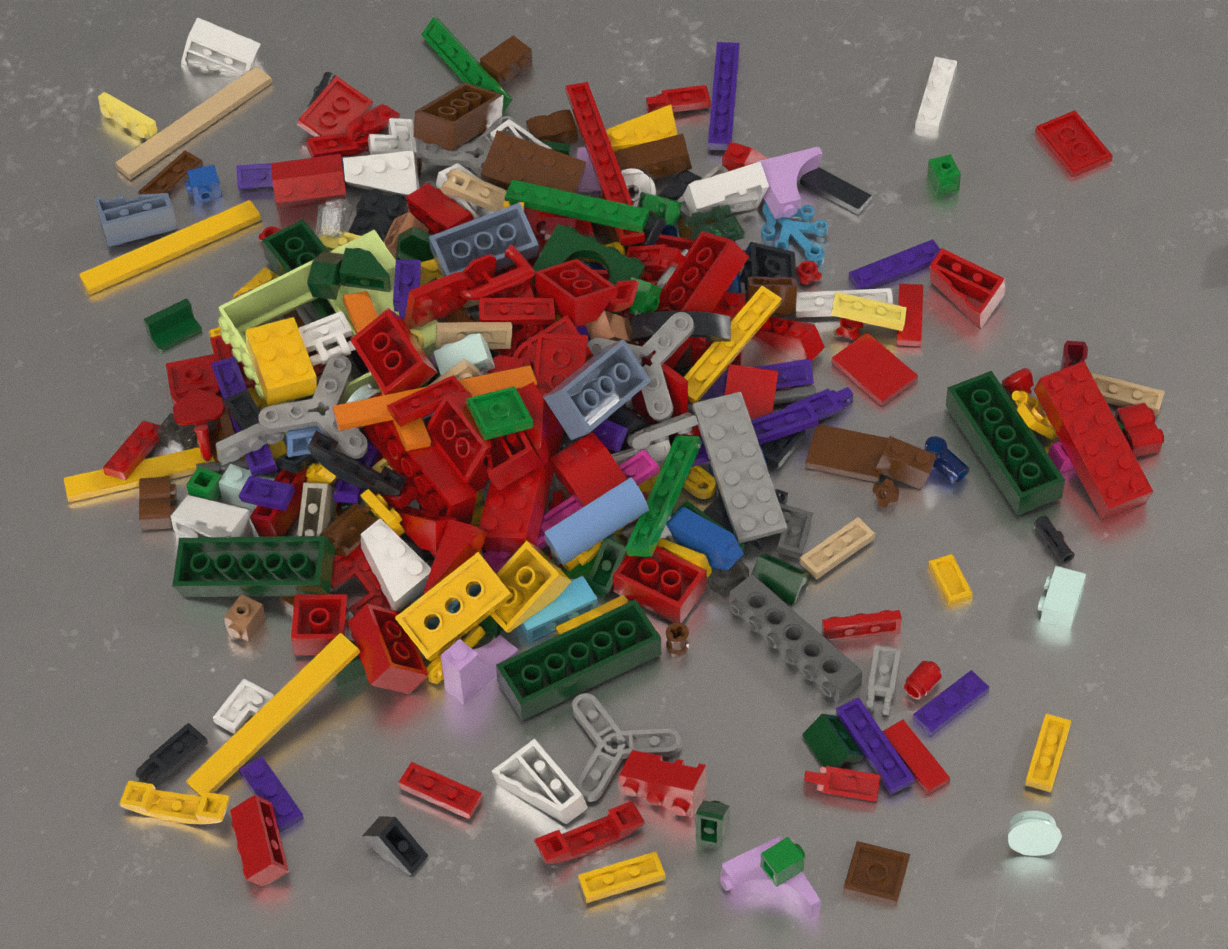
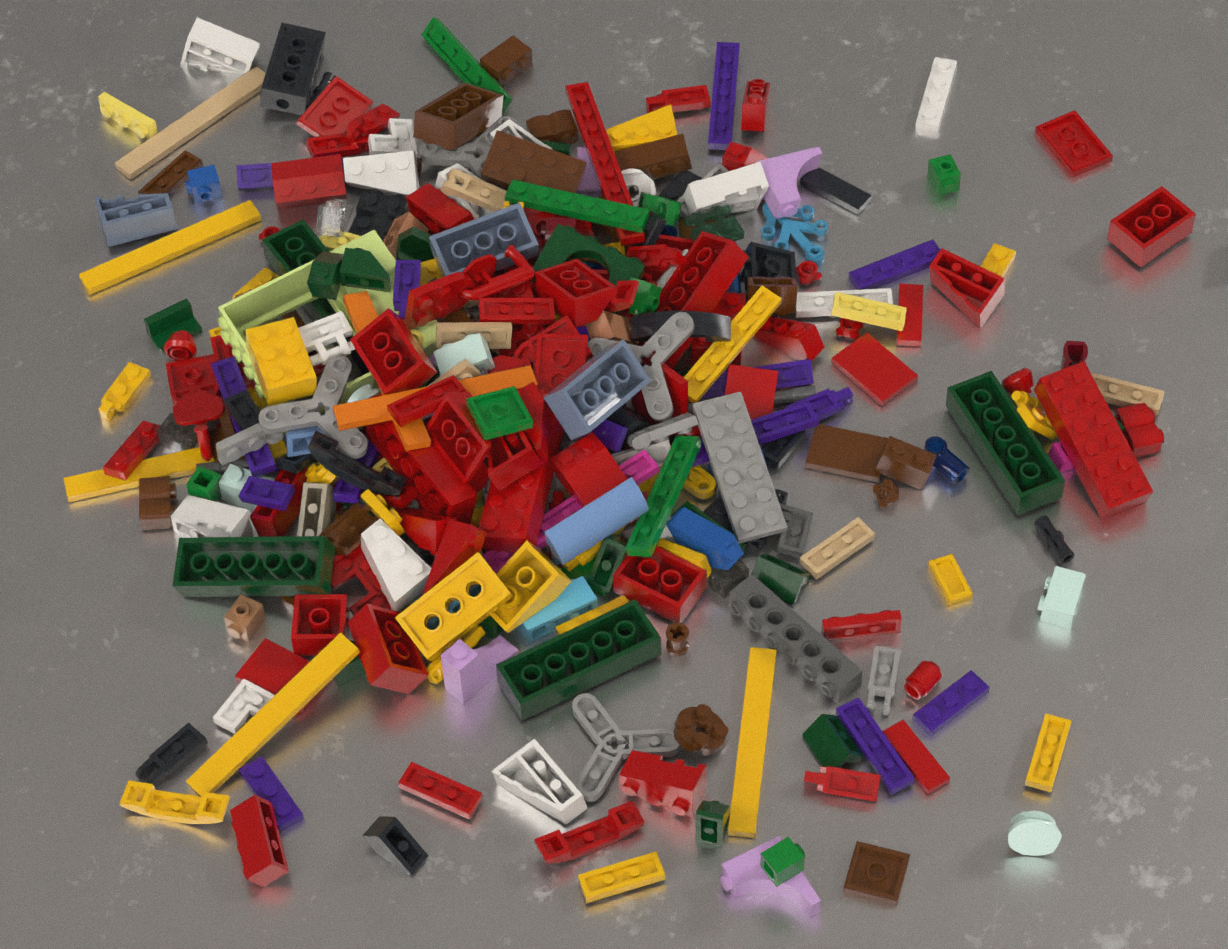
none -> yellow hinge [98,362,151,421]
none -> red cone [164,330,197,361]
none -> red tile [235,638,317,715]
none -> black brick [260,22,326,116]
none -> reddish brown plate [673,704,729,756]
none -> yellow tile [728,647,777,838]
none -> red slope [741,79,770,132]
none -> yellow plate [980,243,1016,277]
none -> red brick [1107,186,1196,267]

